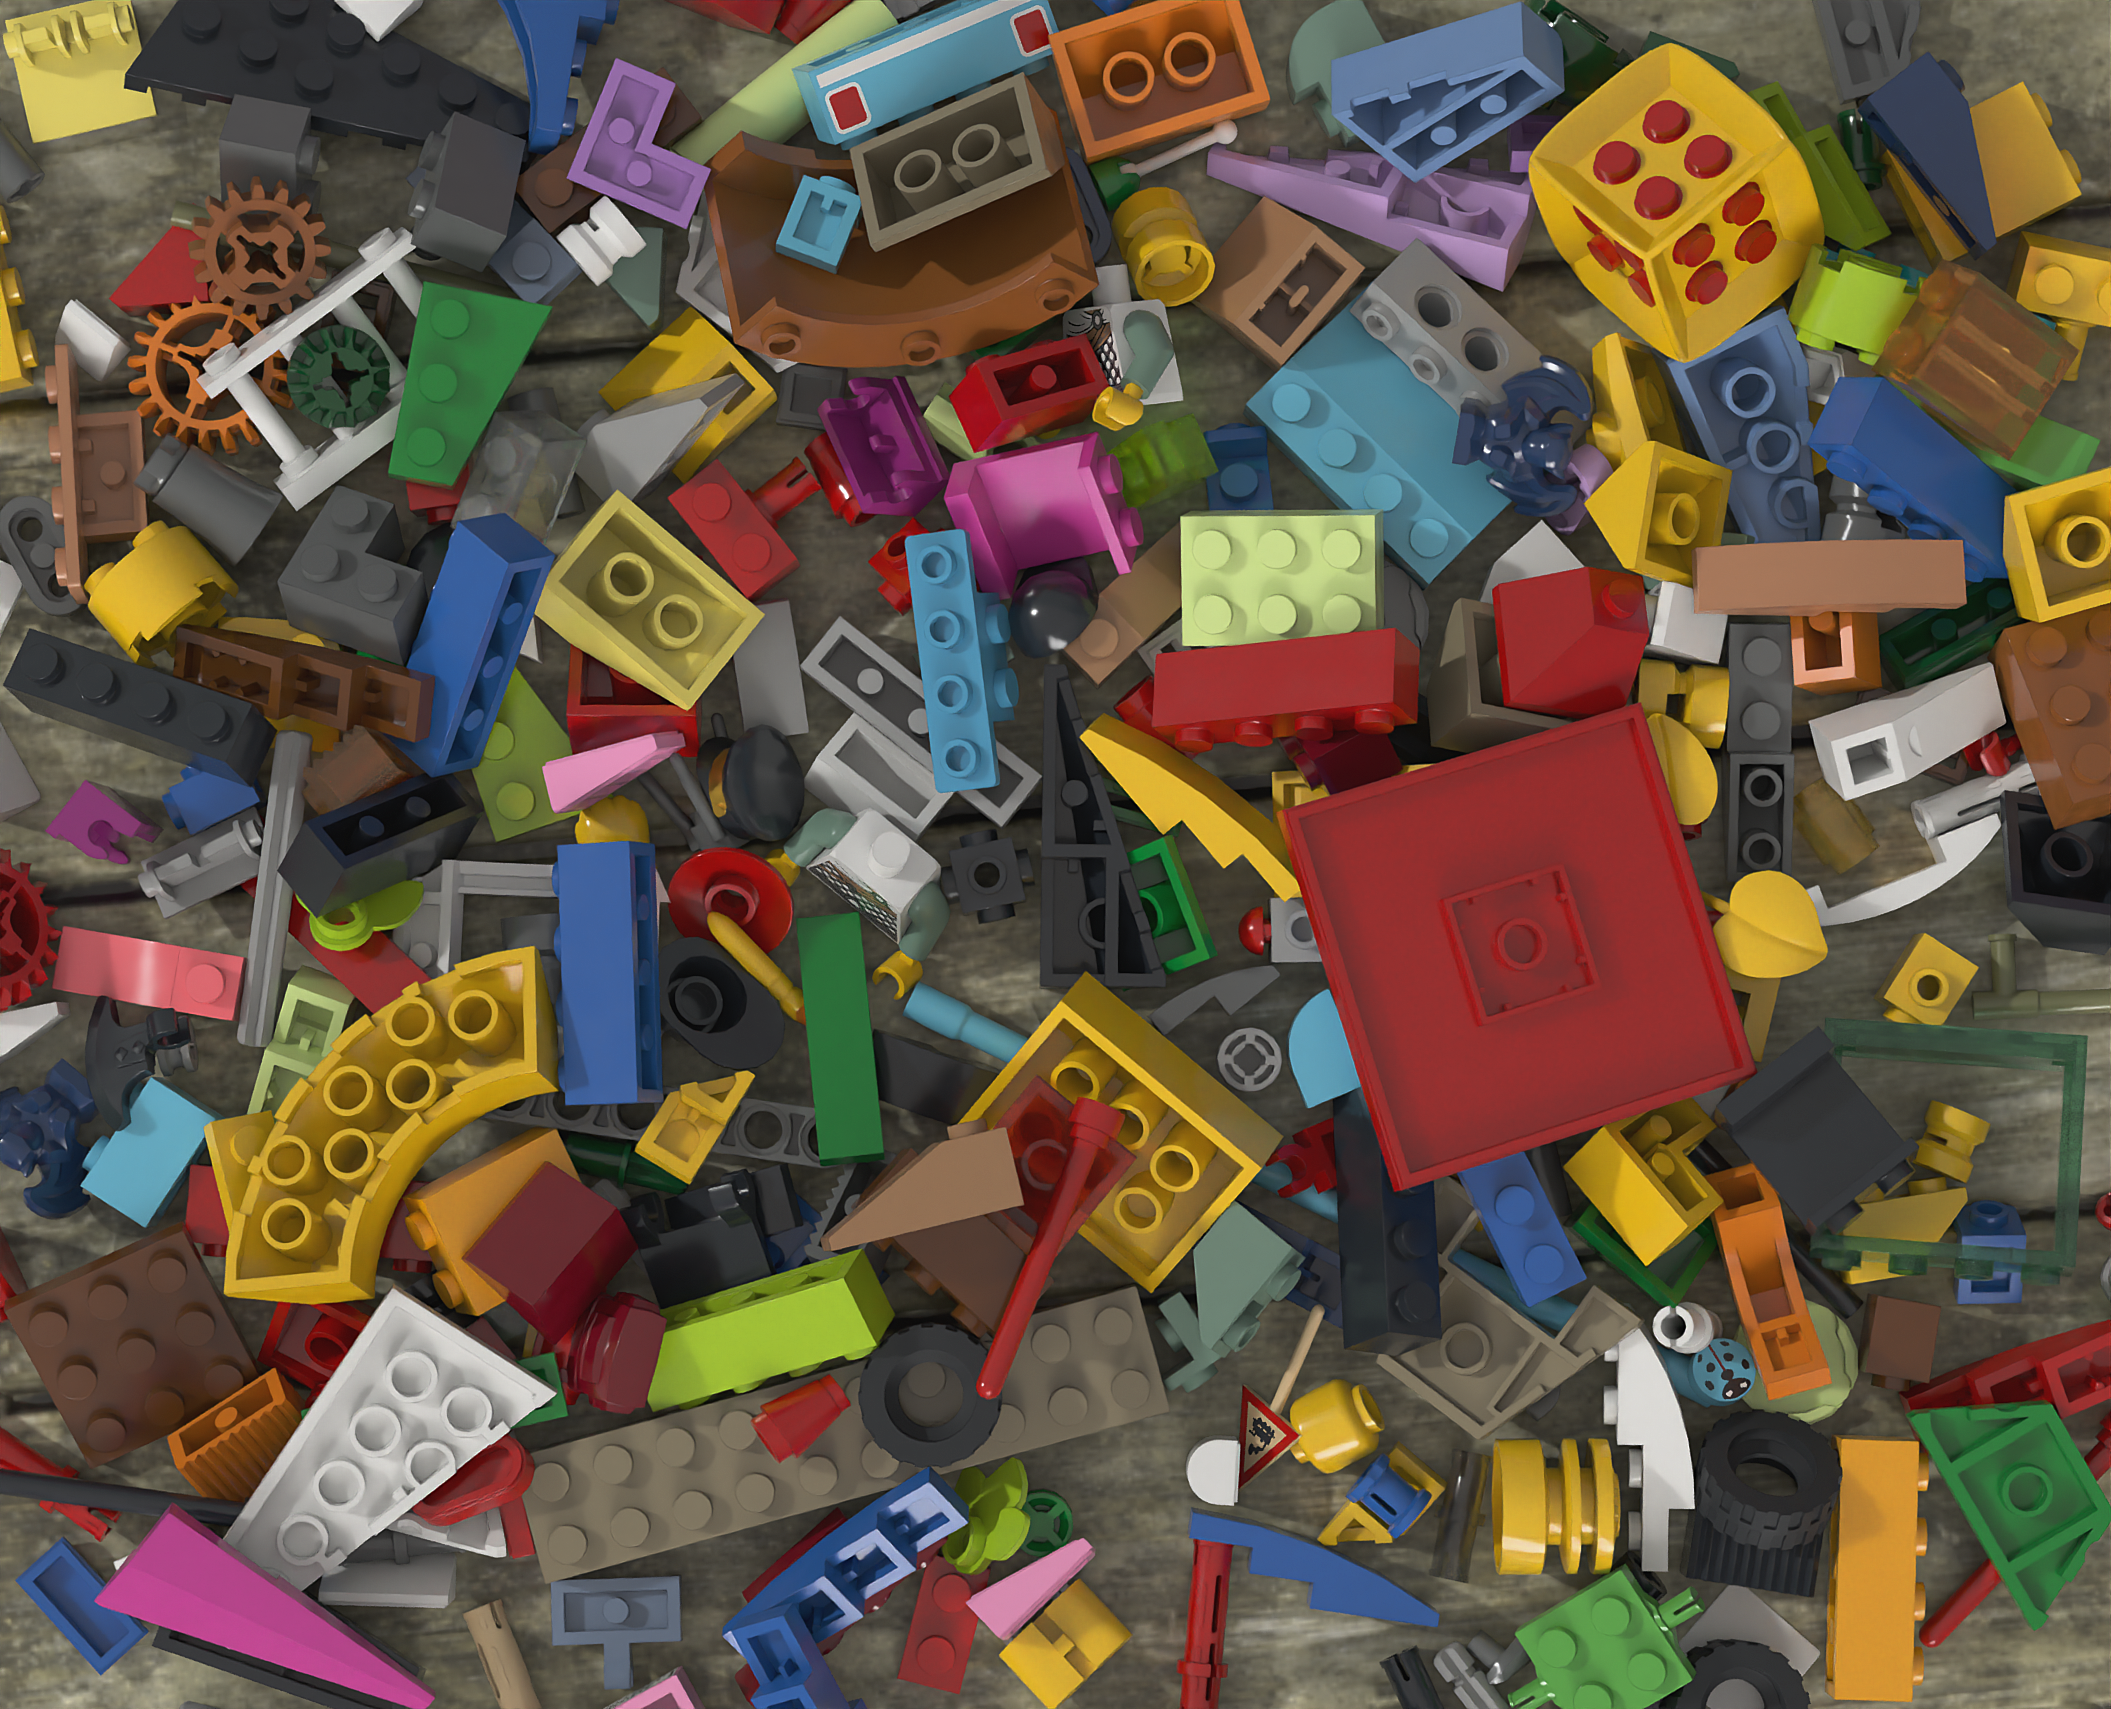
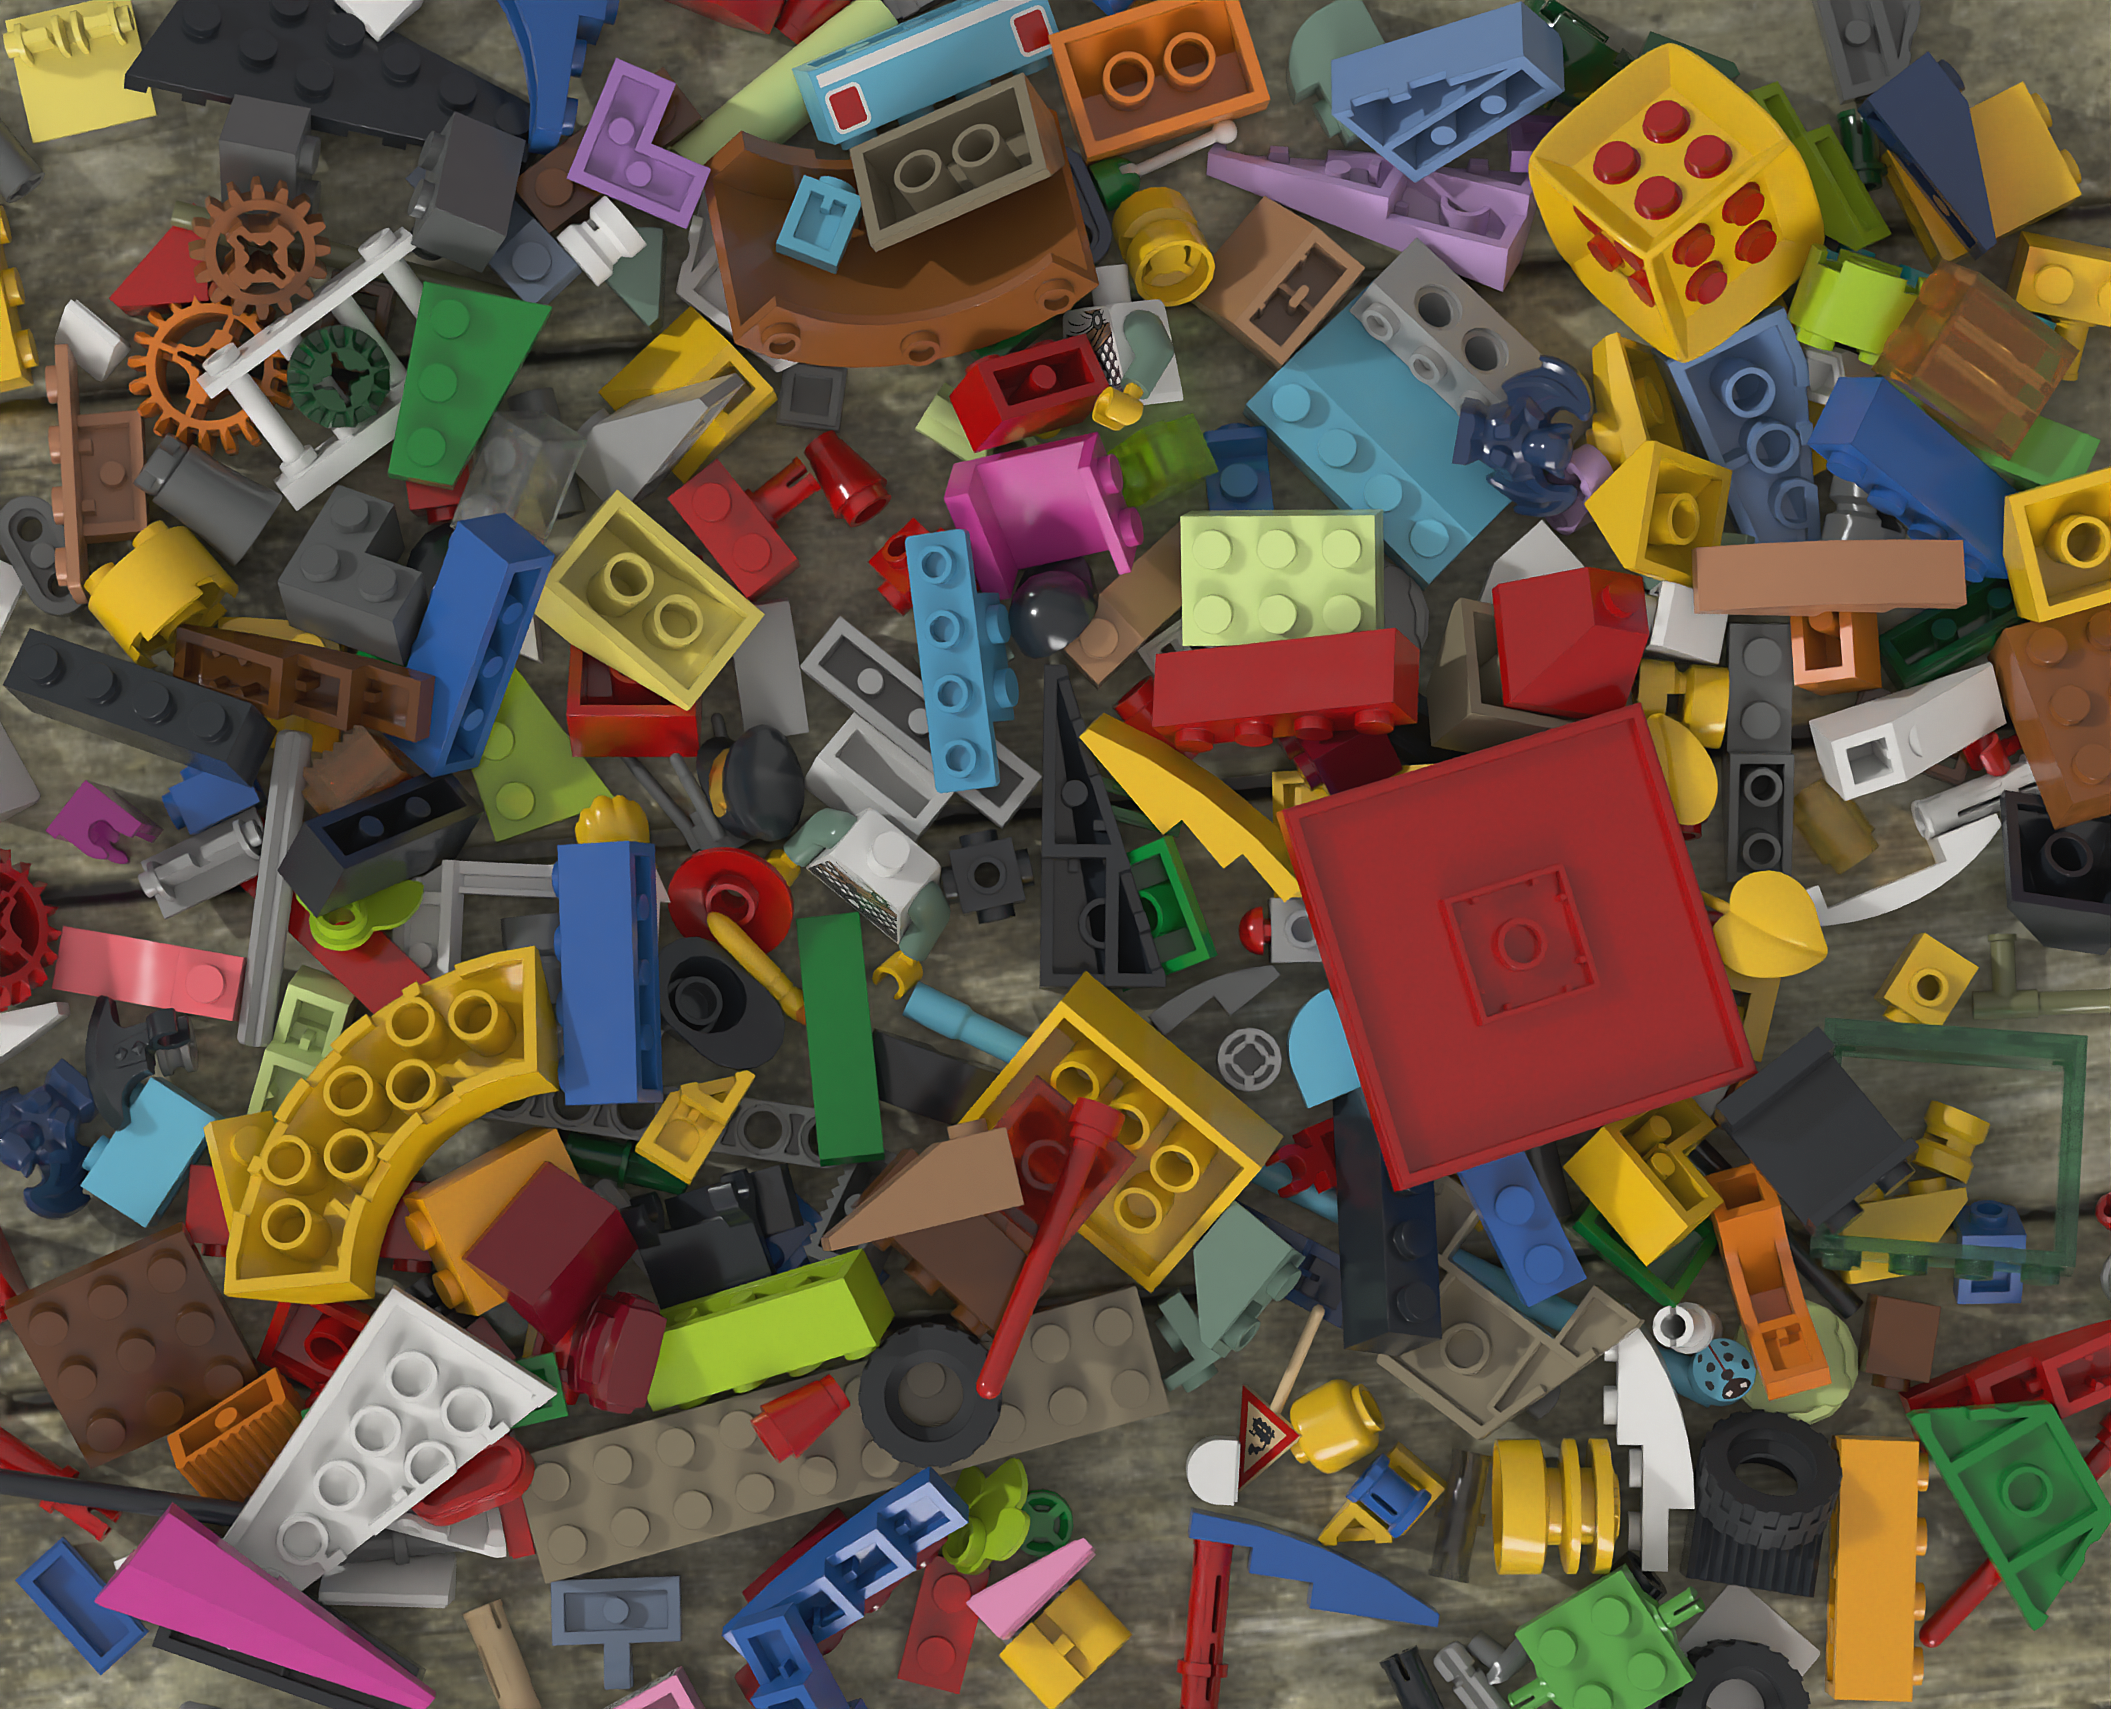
bright pink slope [542,731,686,814] -> none
magenta hinge [817,375,950,517] -> none

